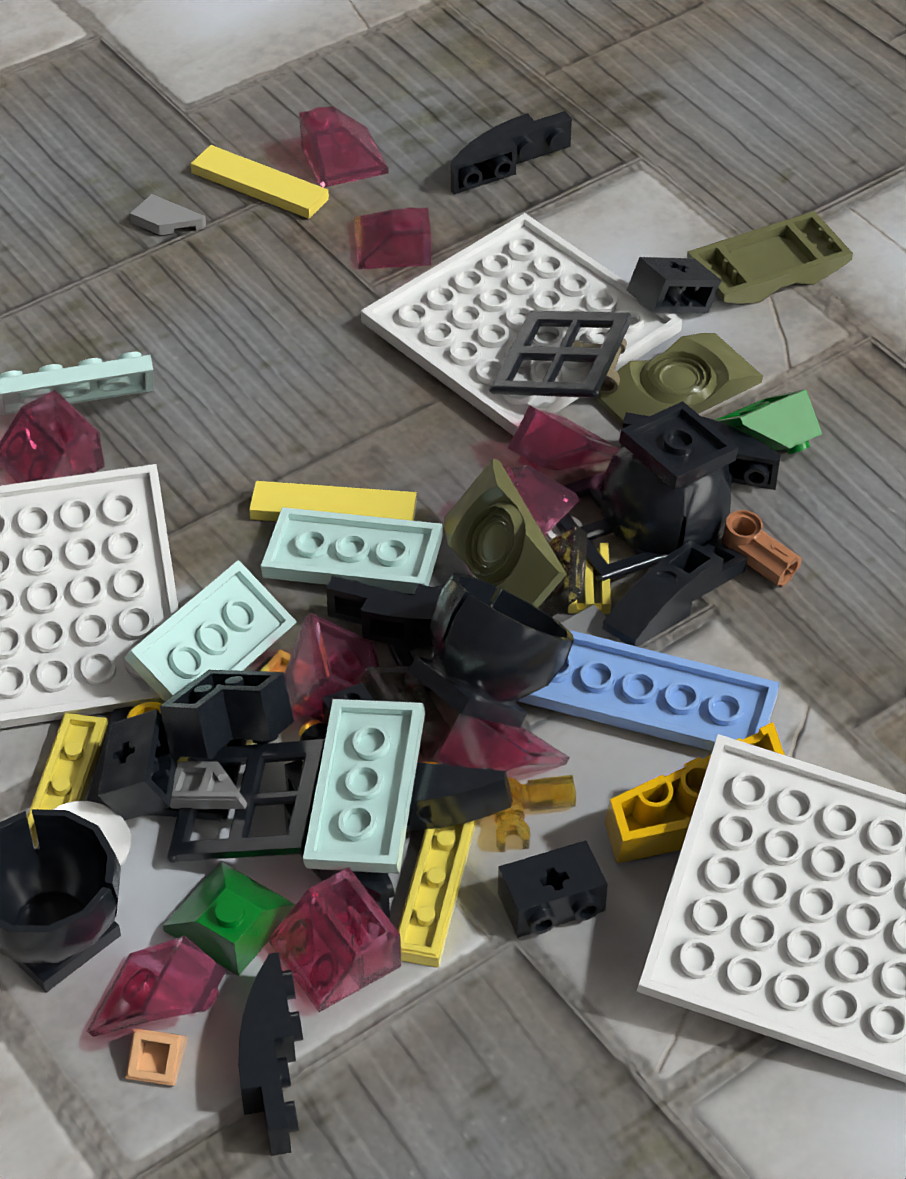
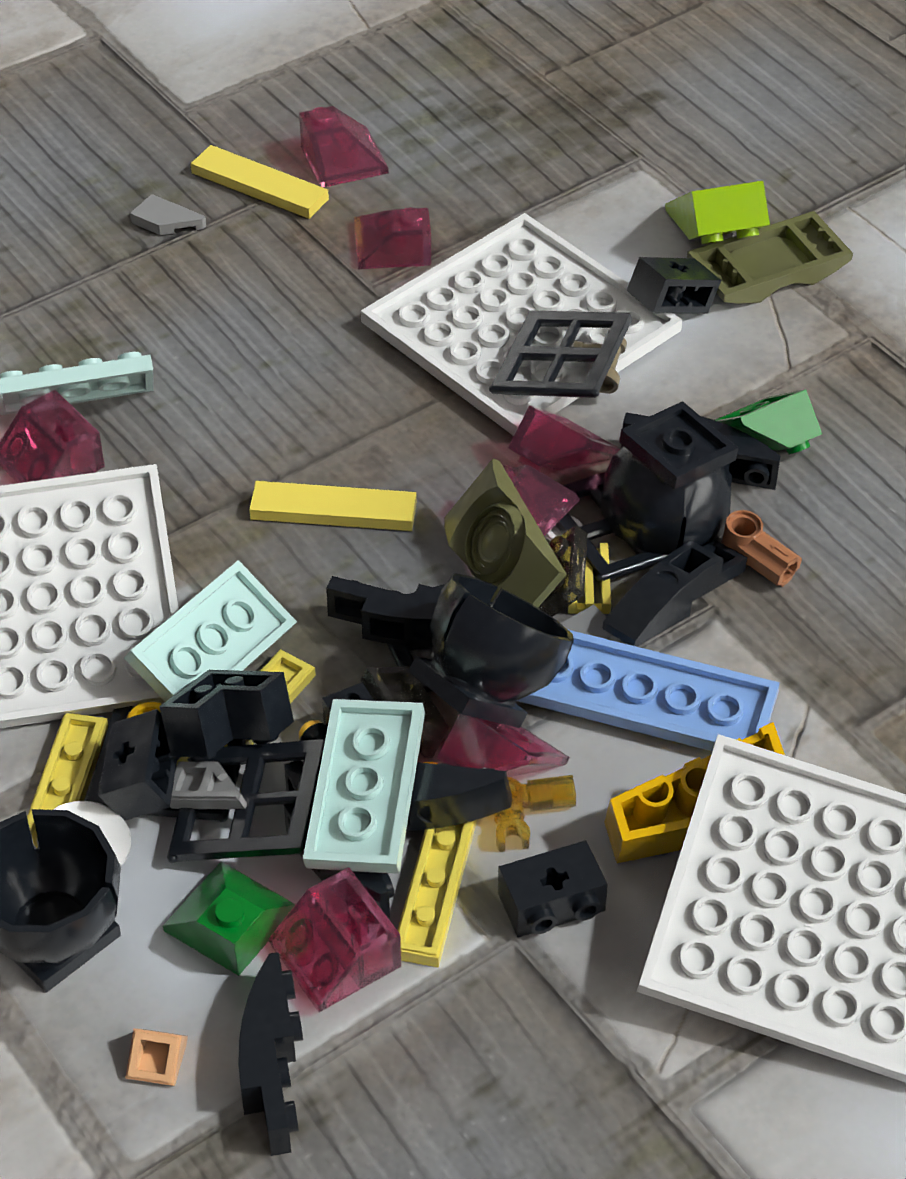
clear pink slope [86,936,226,1037] -> none
light aqua plate [261,507,443,594] -> none
clear pink slope [284,613,389,723] -> none
black slope [451,111,572,195] -> none
olive slope [593,333,763,427] -> none
none -> lime slope [665,181,770,244]

